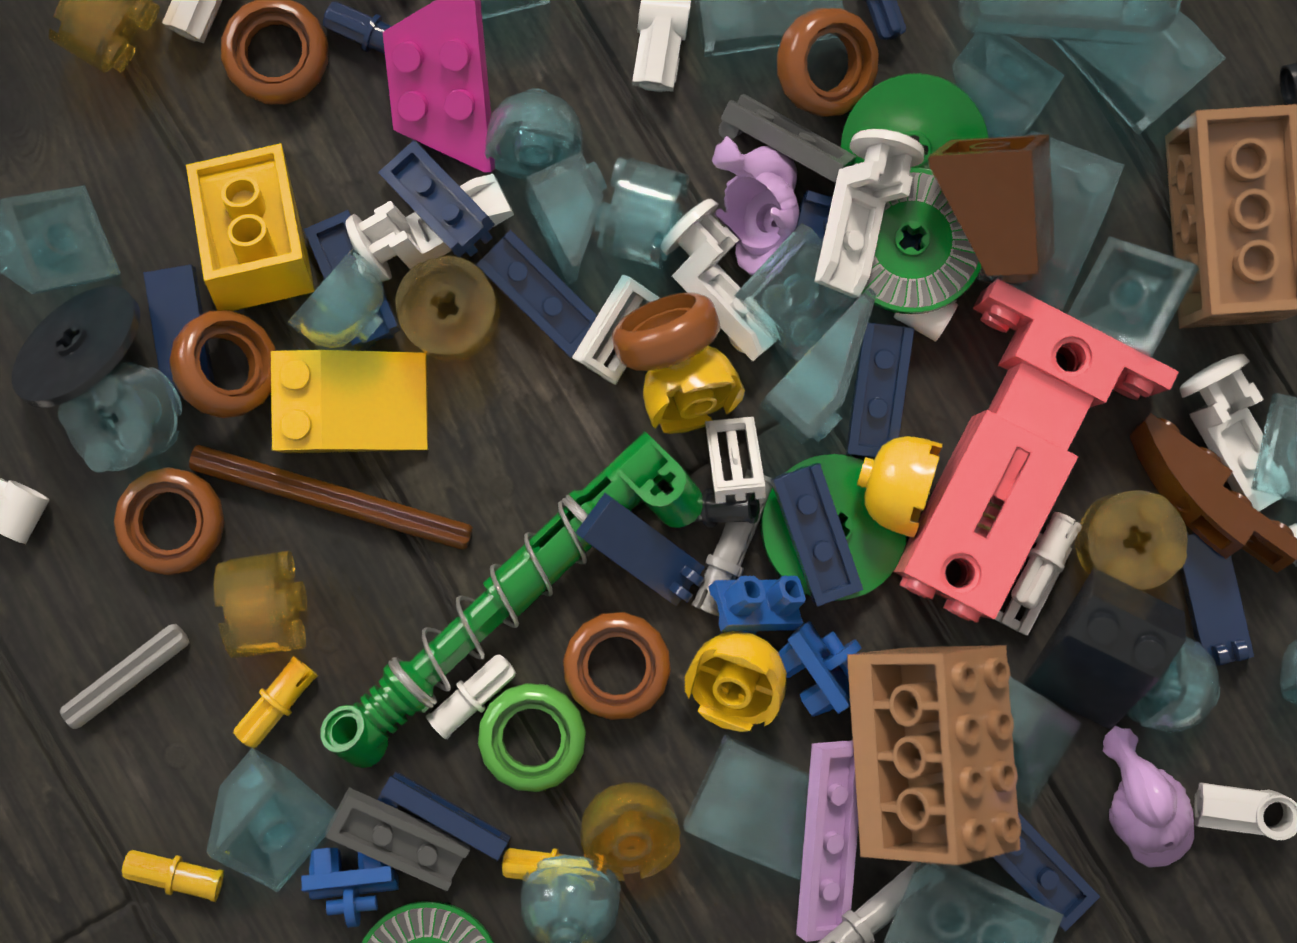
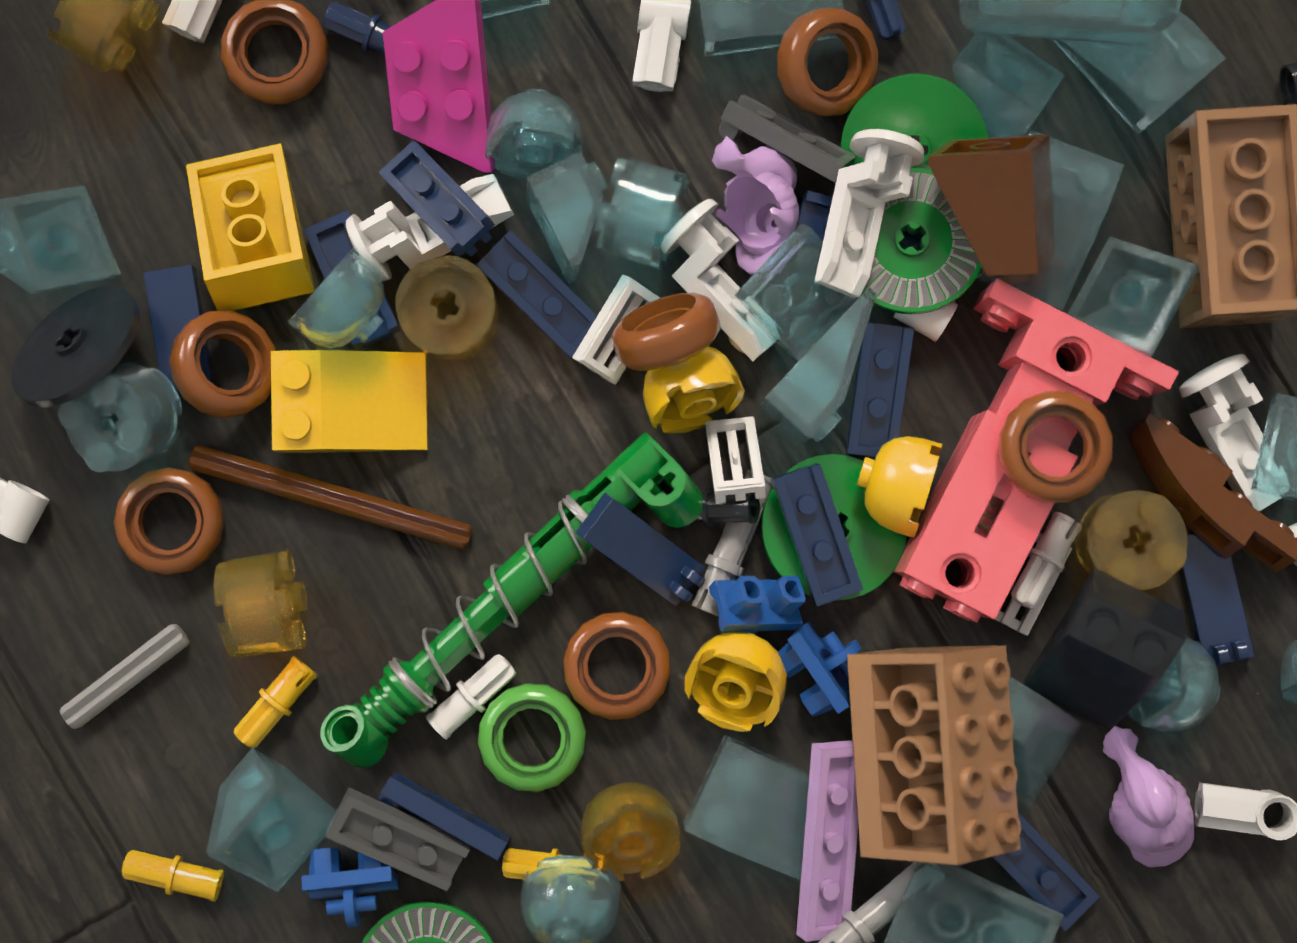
none -> dark orange wheel [999,391,1112,503]

